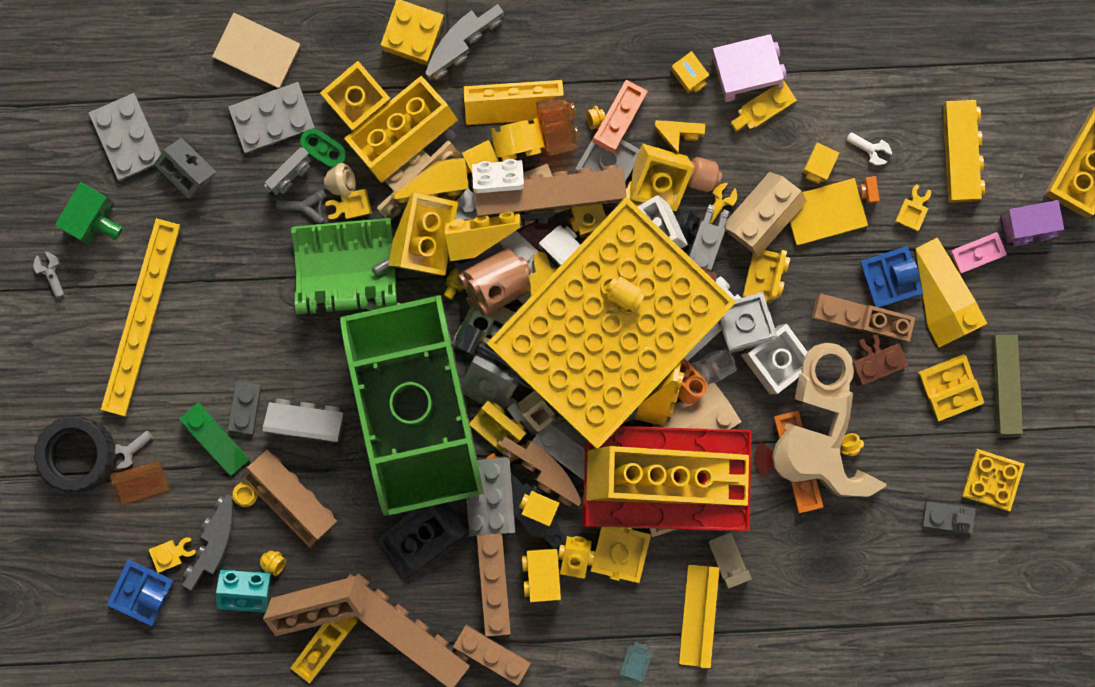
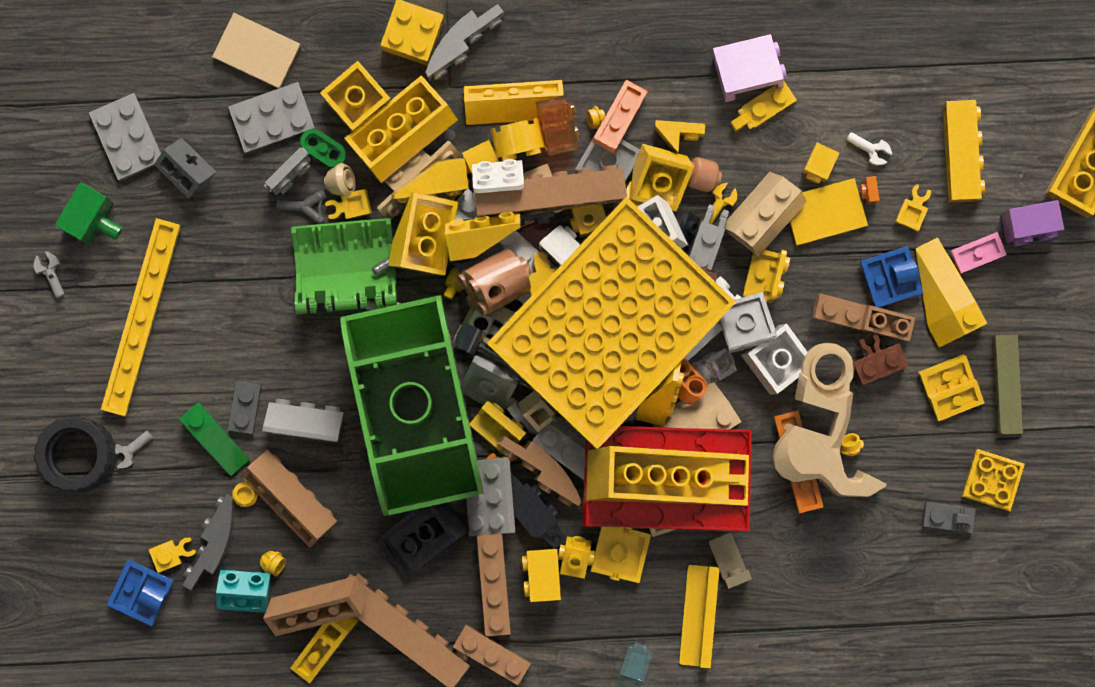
clear orange panel [110,461,170,504] -> none
yellow brick [519,491,559,526] -> none
yellow brick [605,276,645,312] -> none
yellow brick [671,51,709,93] -> none
clear red tile [754,441,774,476] -> none

